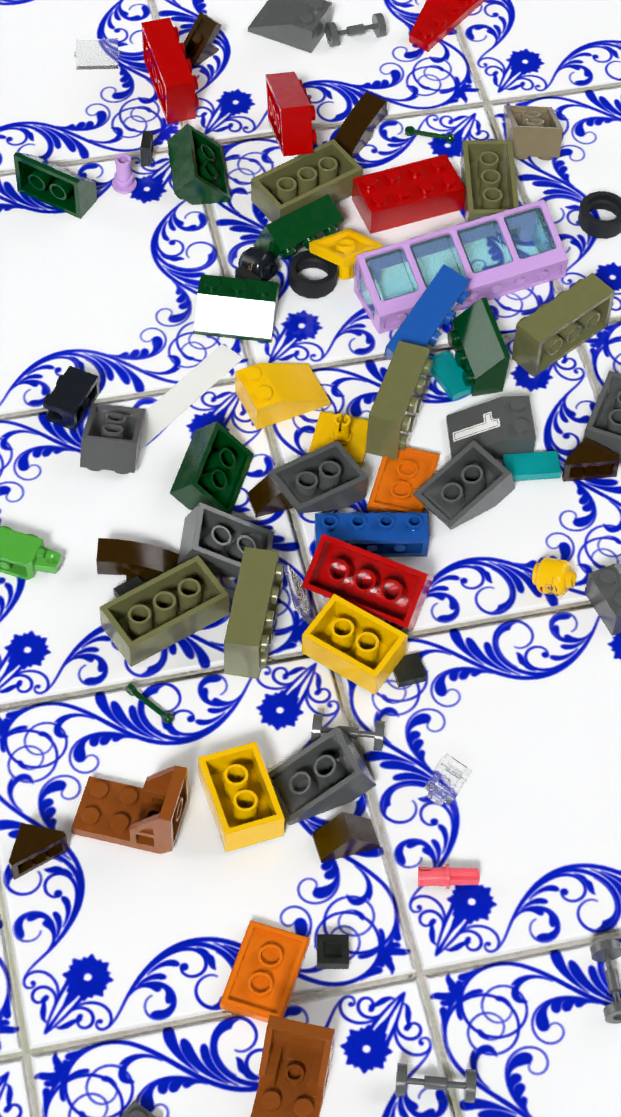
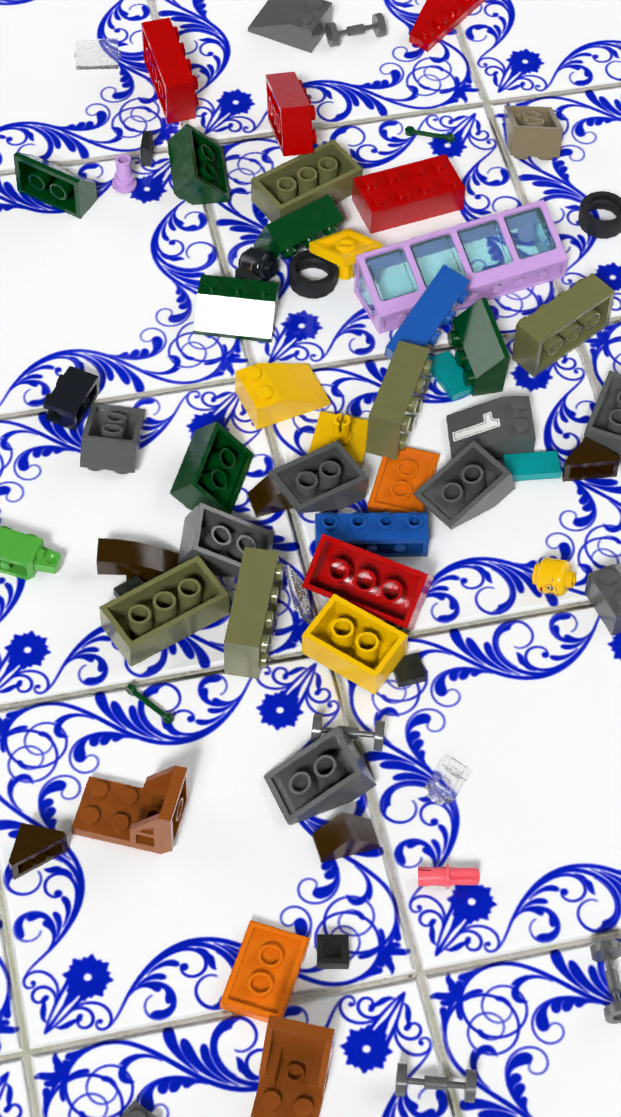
white sticker [139,344,244,451] -> none
dark brown slope [183,12,222,66] -> none
yellow brick [198,741,285,853] -> none
dark brown slope [334,92,387,159] -> none
olive brick [460,140,519,234] -> none

